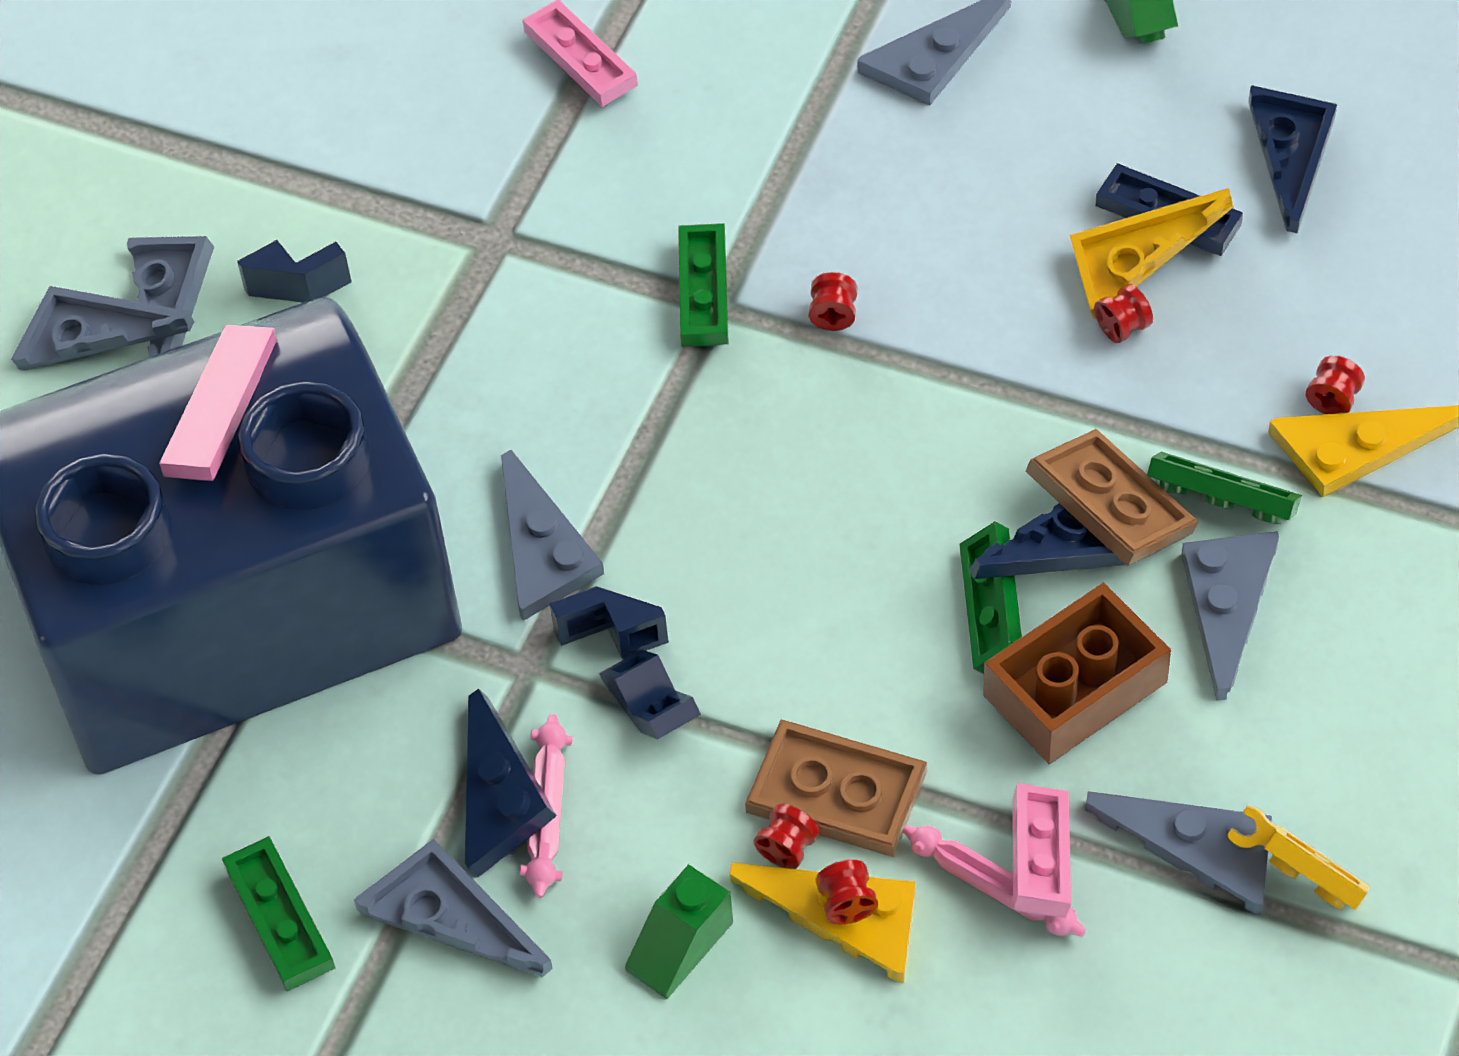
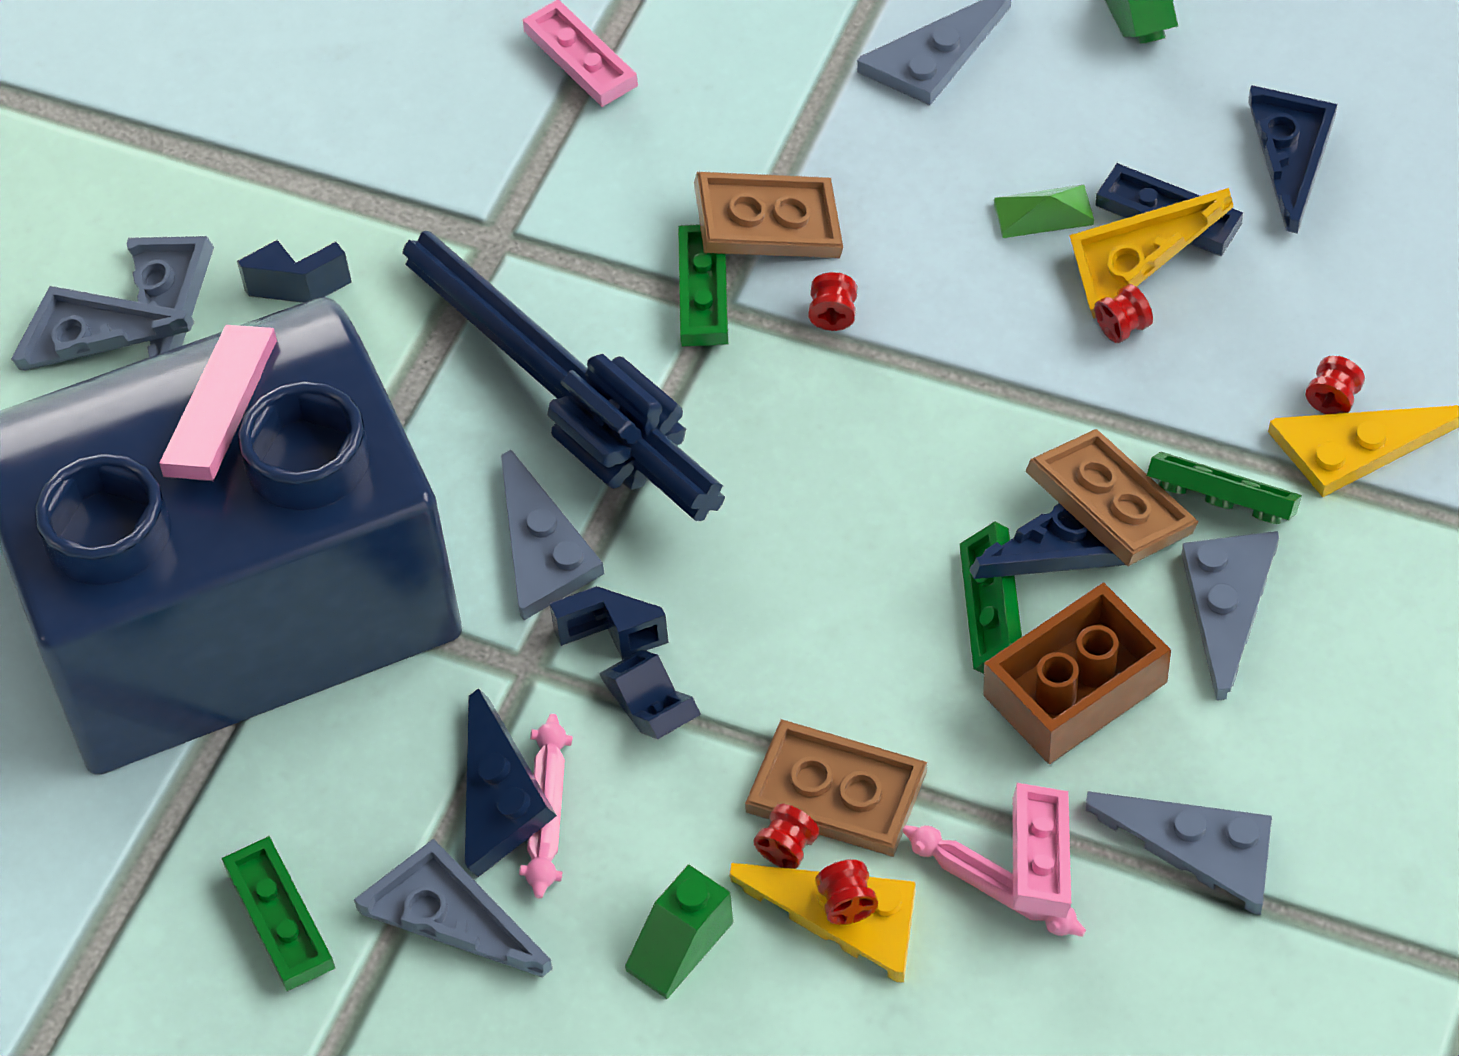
yellow plate [1227,805,1369,910] -> none
none -> dark blue axle [402,231,725,521]
none -> medium nougat tile [694,172,844,258]
none -> bright green slope [994,184,1094,238]

